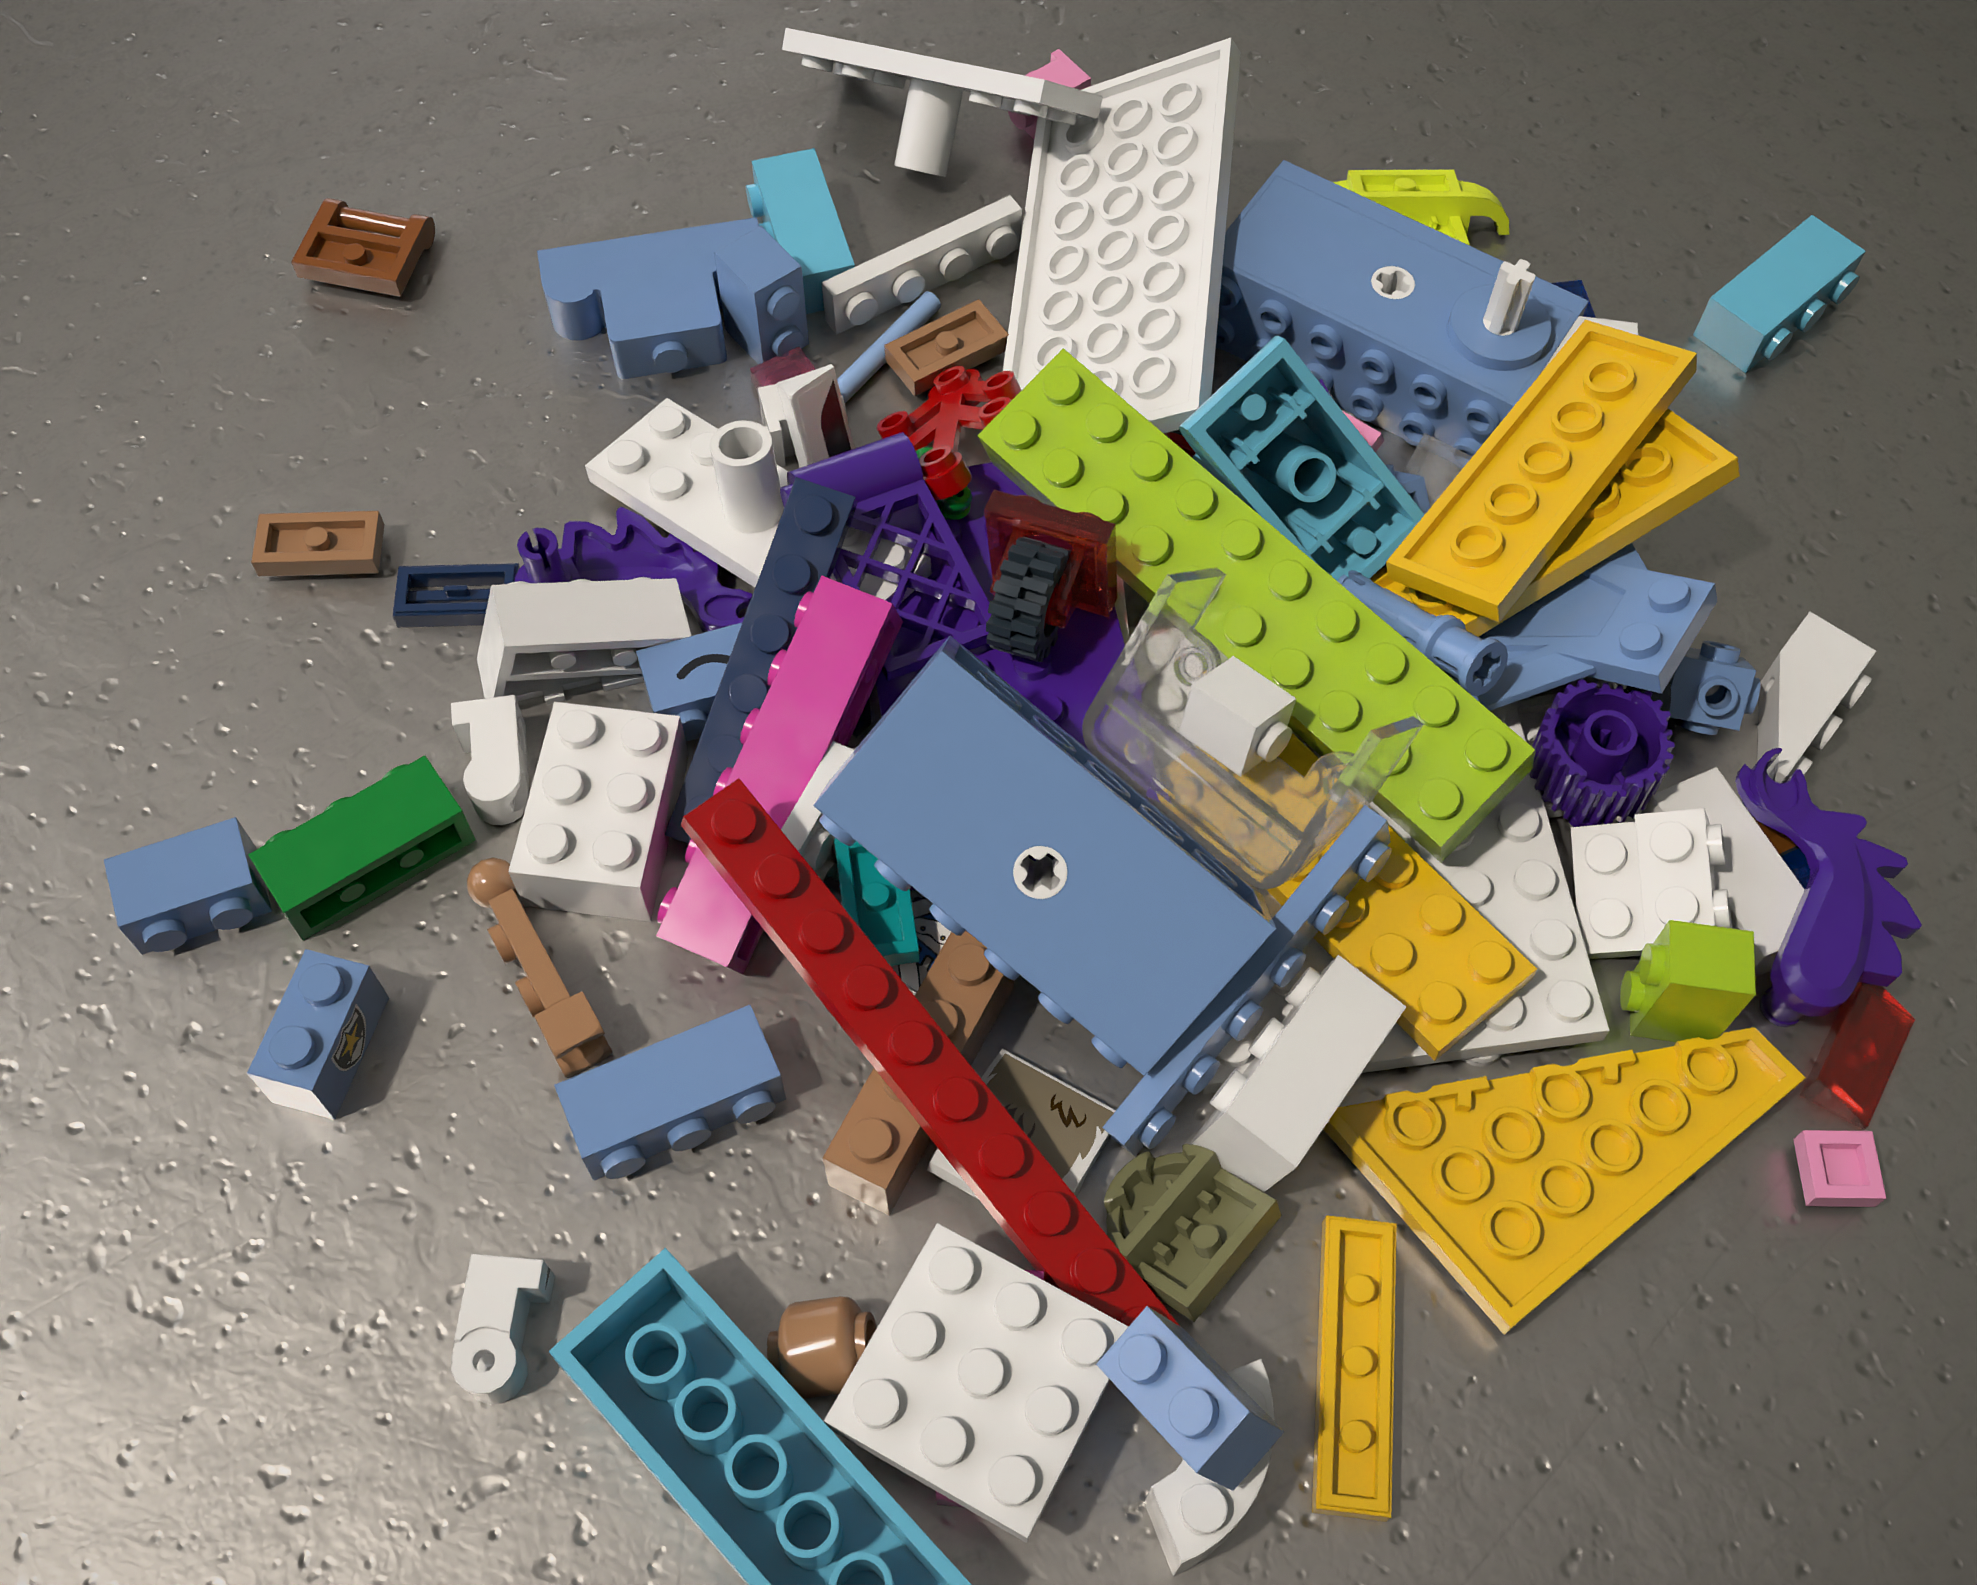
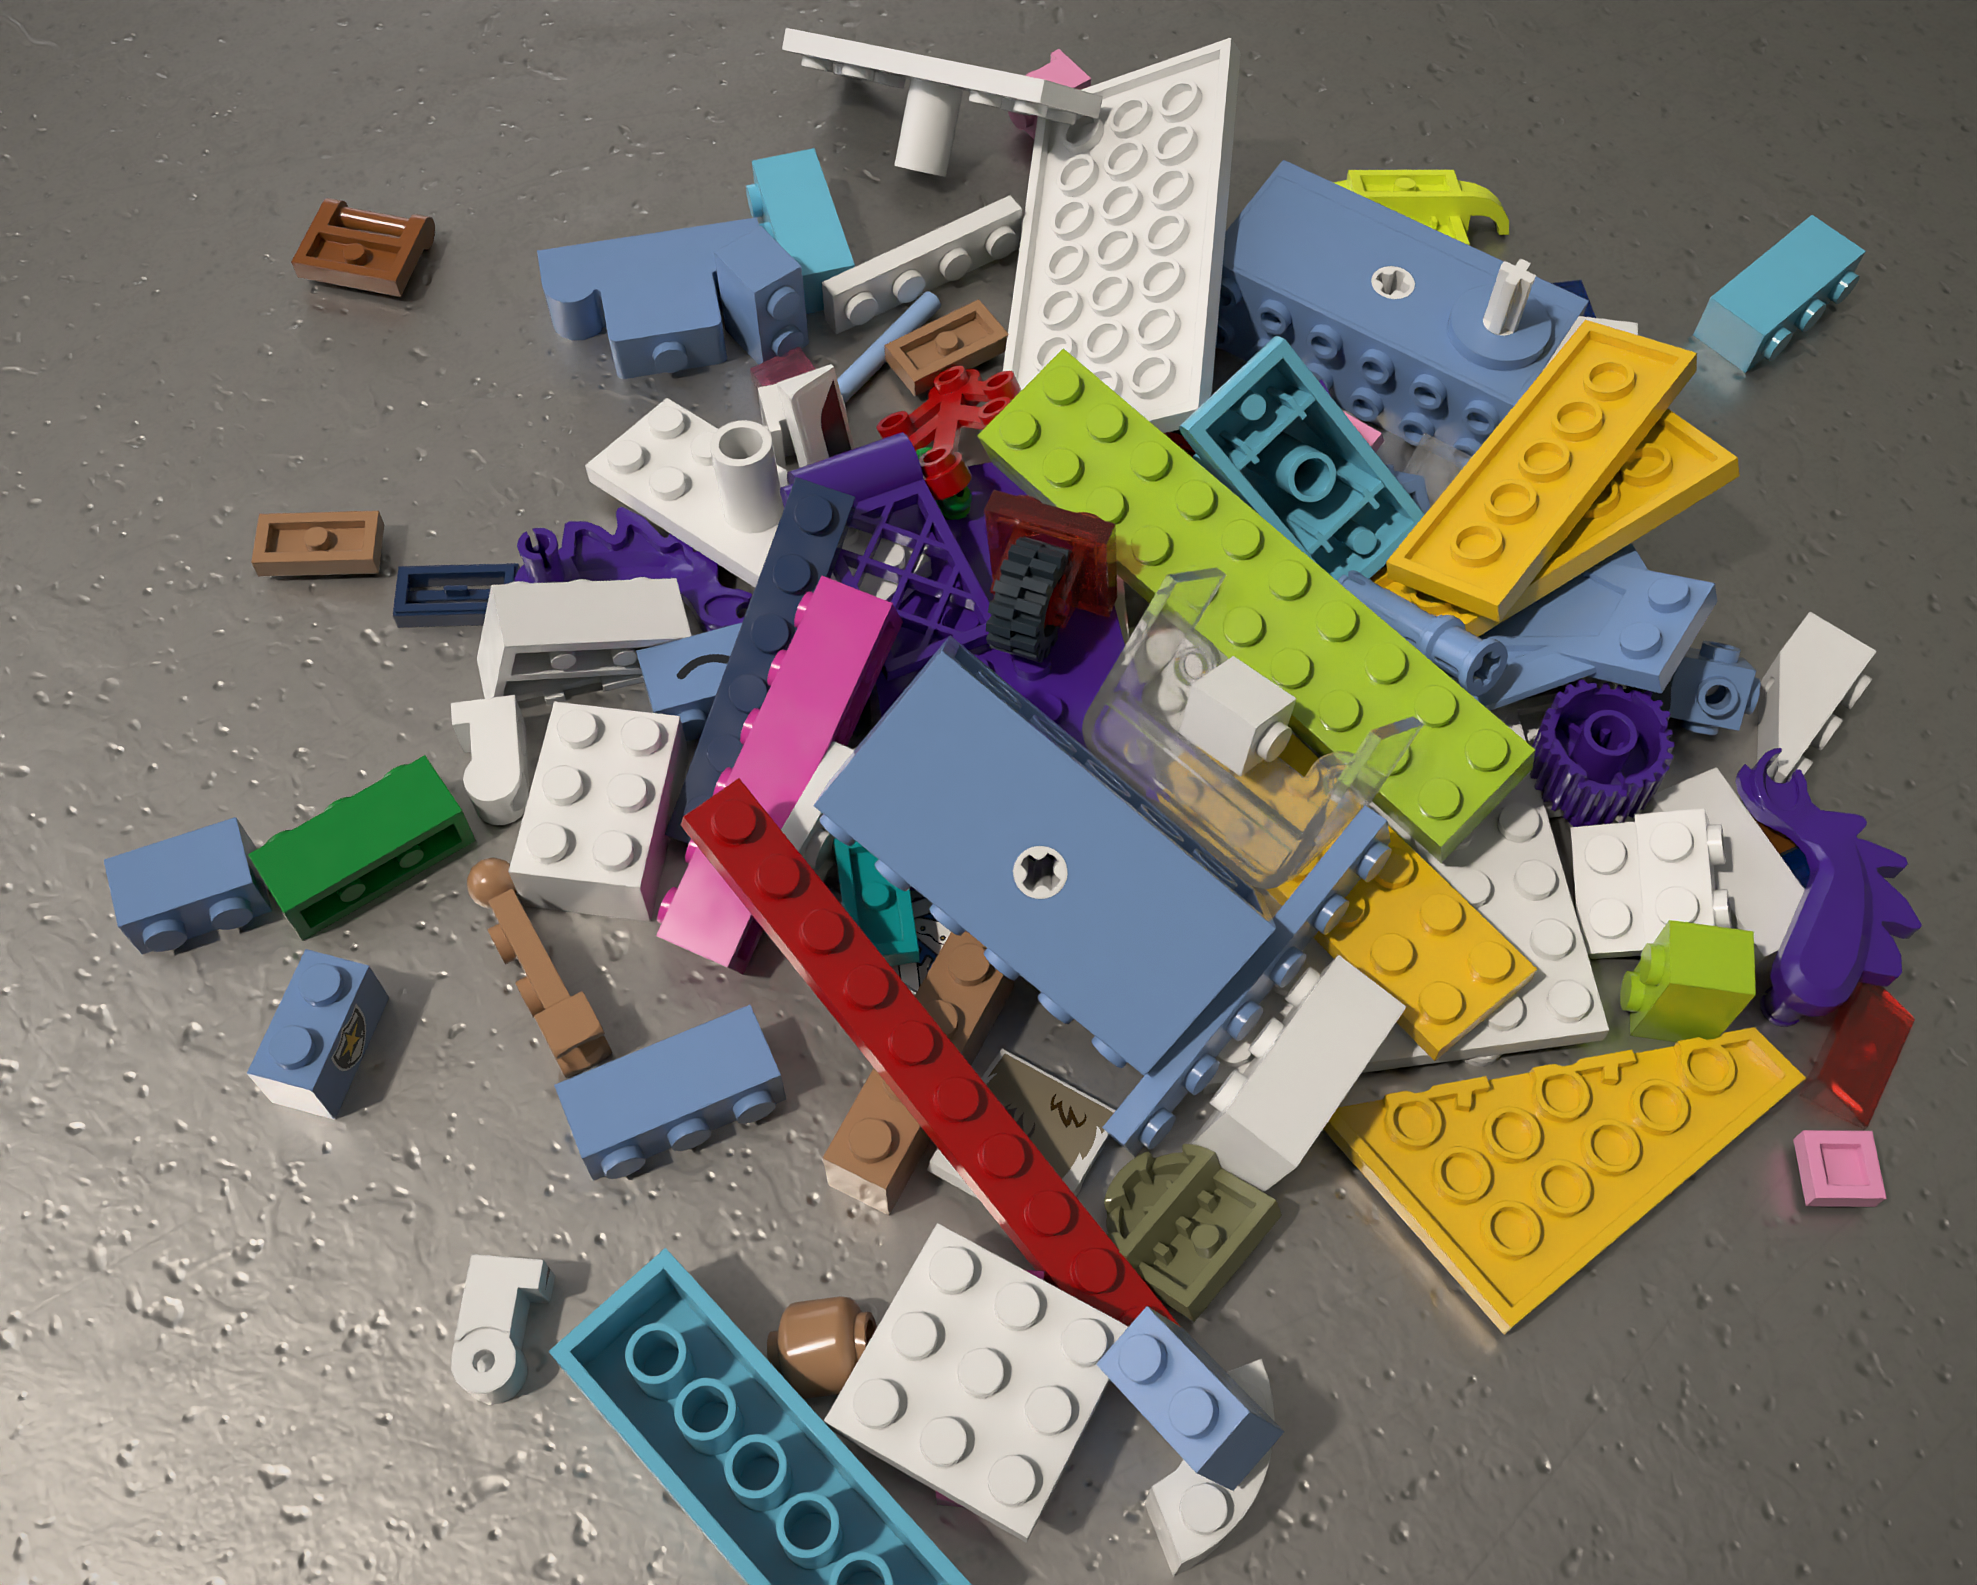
yellow tile [1312,1215,1397,1522] -> none

